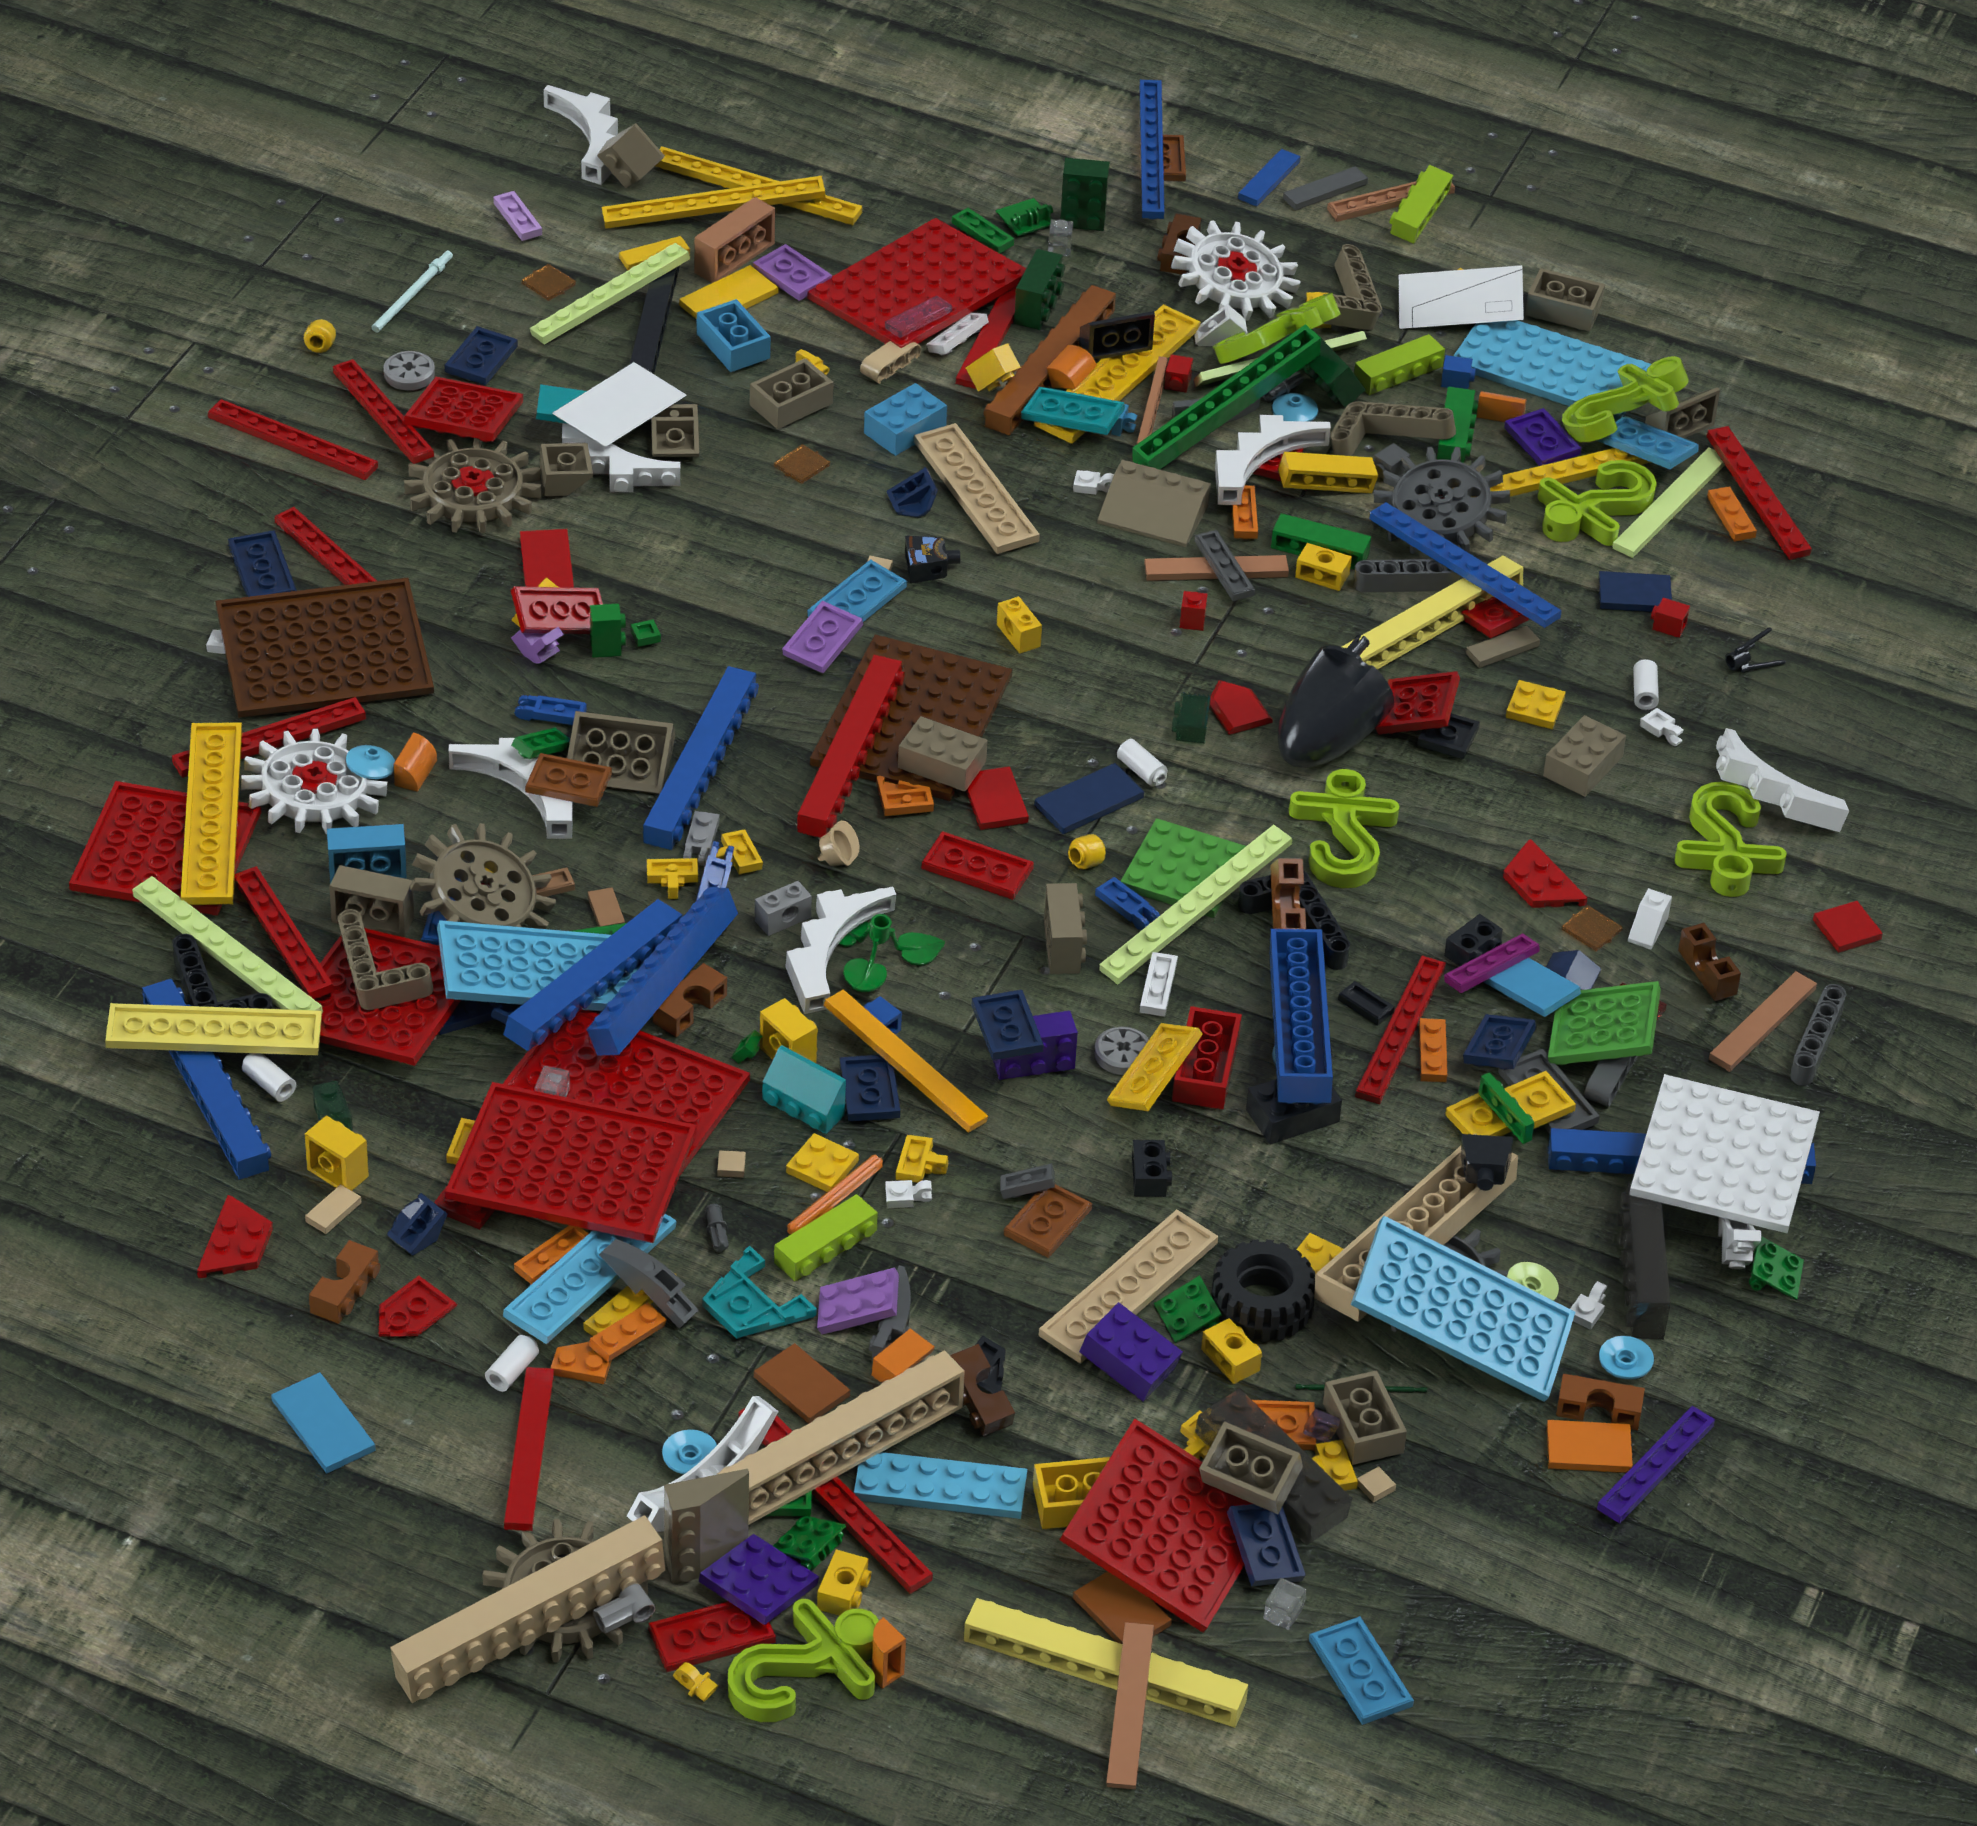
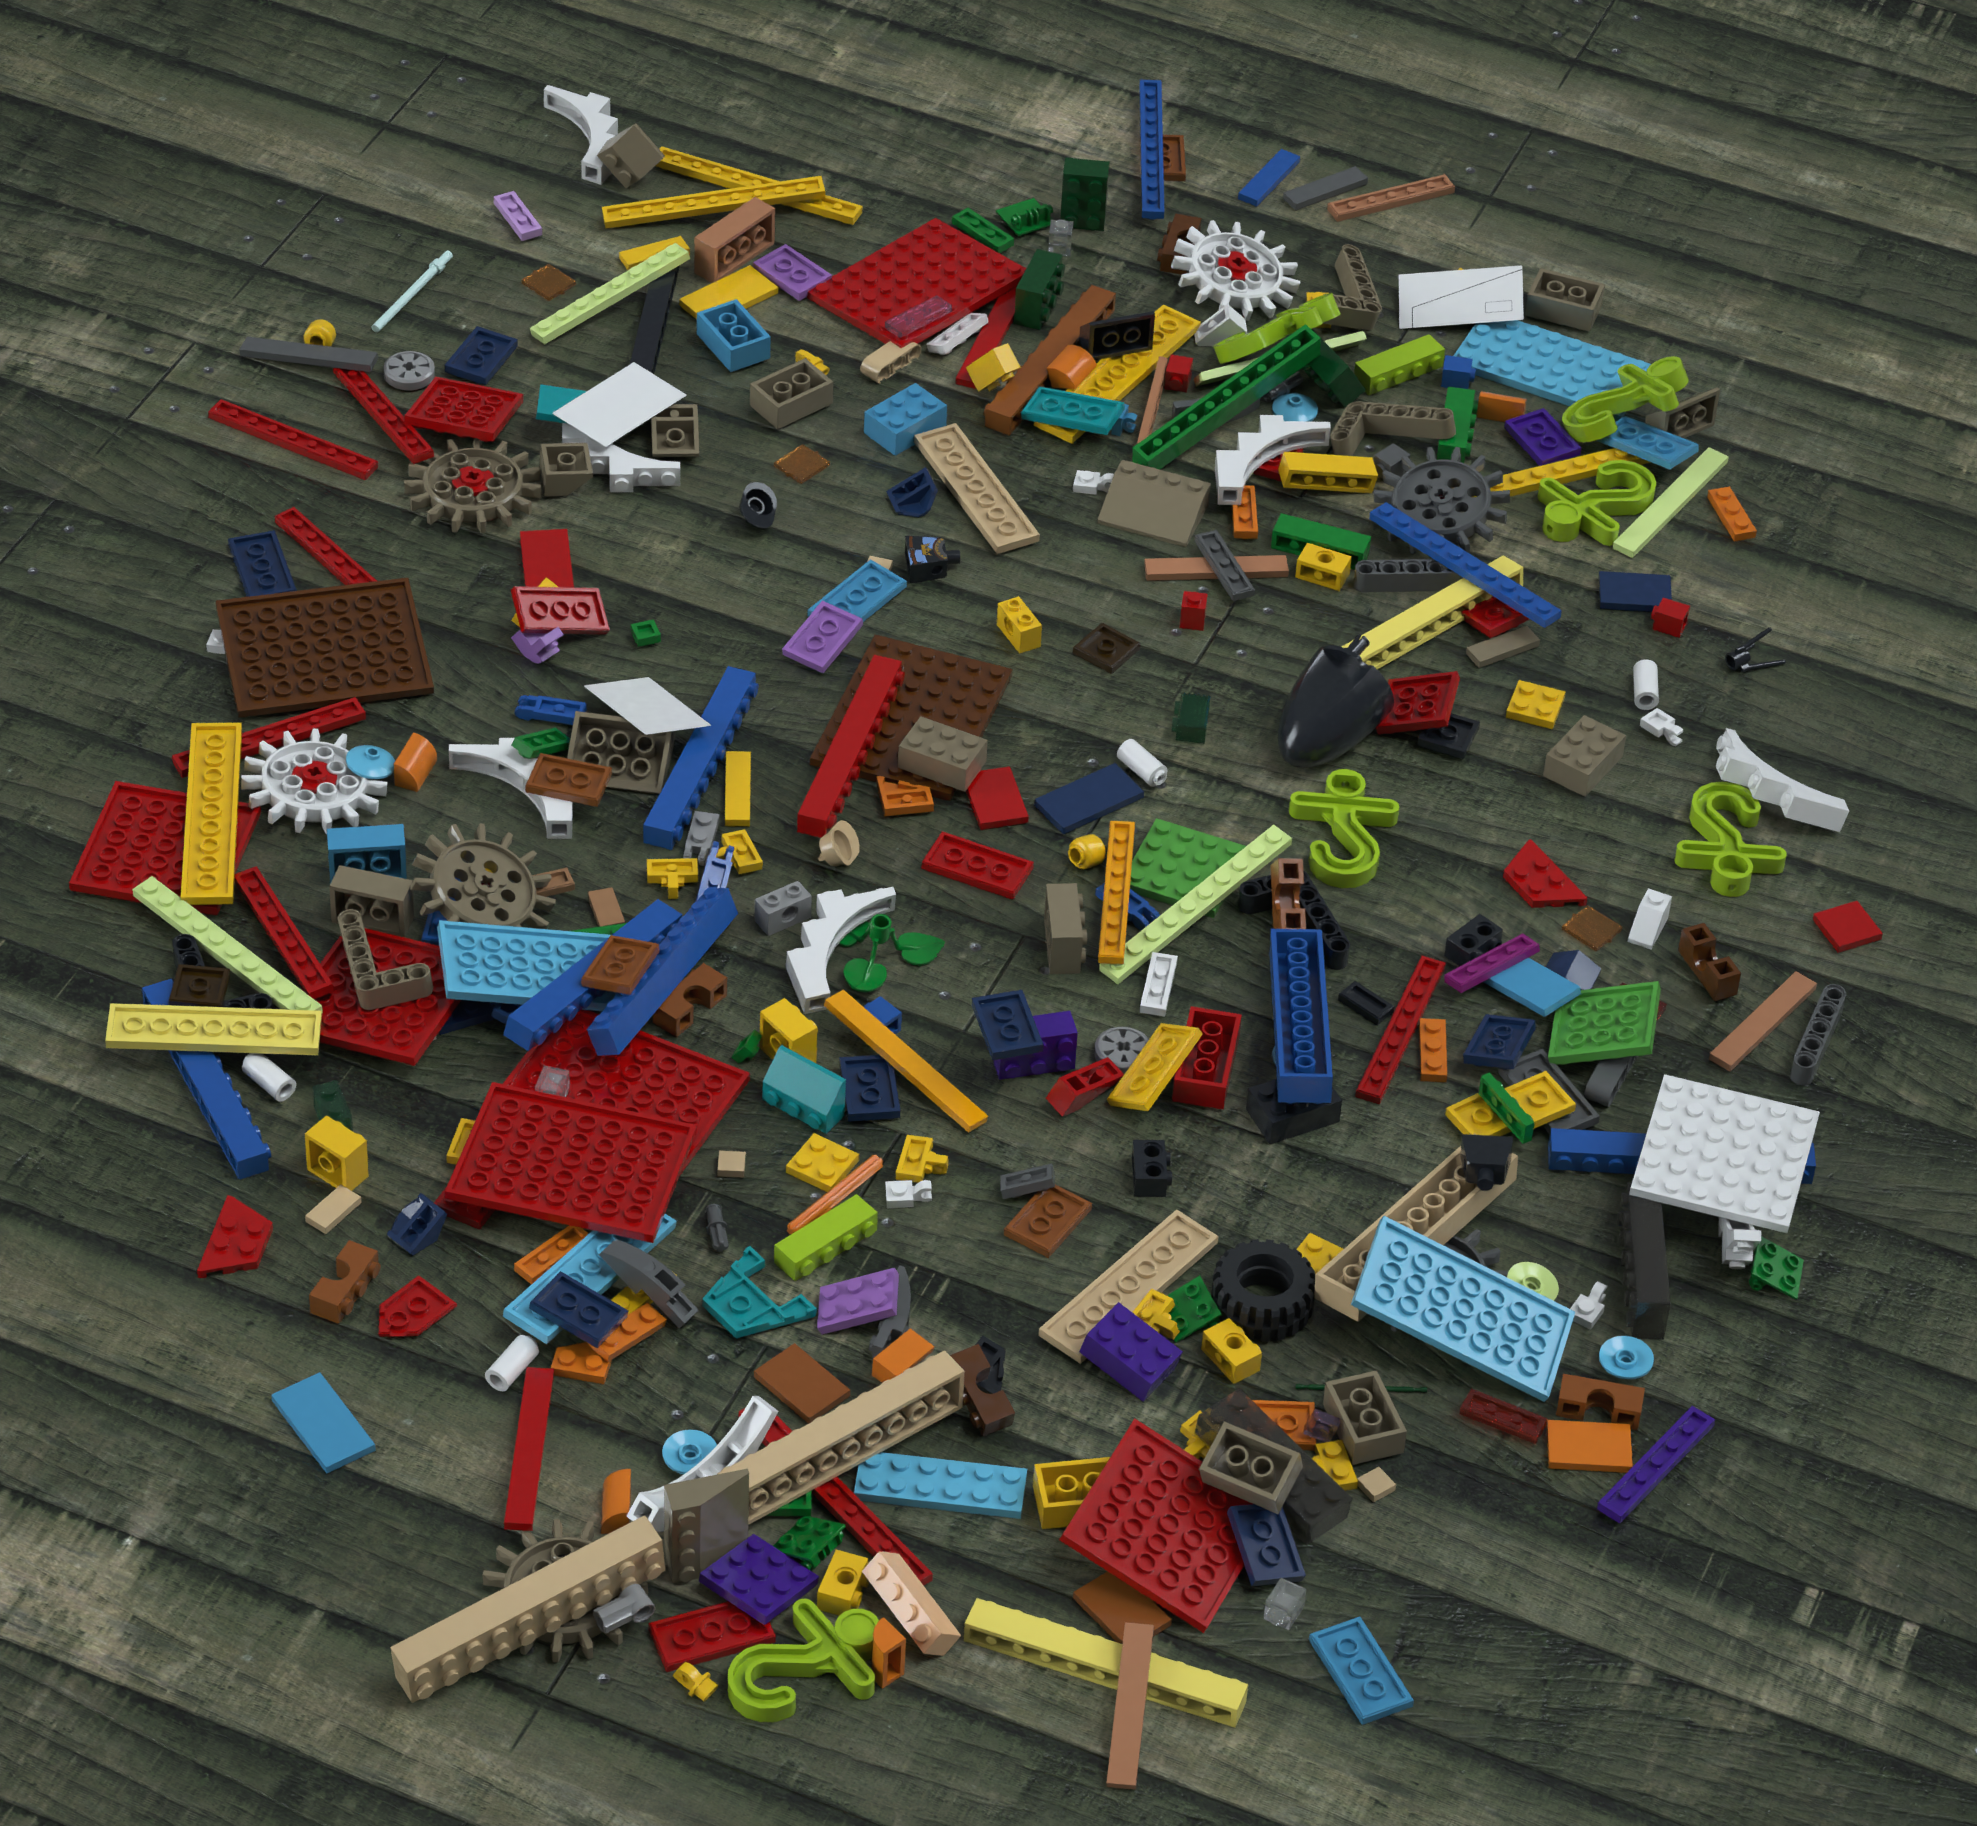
green brick [590,604,626,658] -> none
red tile [1208,680,1273,735] -> none
lime brick [1389,165,1453,244] -> none
red plate [1706,426,1812,560] -> none
none -> dark brown tile [169,964,231,1007]
none -> dark grey tile [239,337,378,372]
none -> dark blue tile [529,1271,629,1348]
none -> dark orange tile [581,935,659,995]
none -> white sticker [584,677,711,735]
none -> orange brick [601,1469,631,1534]
none -> yellow tile [725,751,751,826]
none -> black piece [739,482,777,528]
none -> light nougat brick [862,1551,961,1656]
none -> red slope [1046,1057,1124,1117]
none -> dark brown tile [1073,623,1141,674]
none -> light orange tile [1098,821,1135,964]
none -> yellow hinge [1132,1288,1180,1340]
none -> clear red plate [1460,1388,1548,1444]

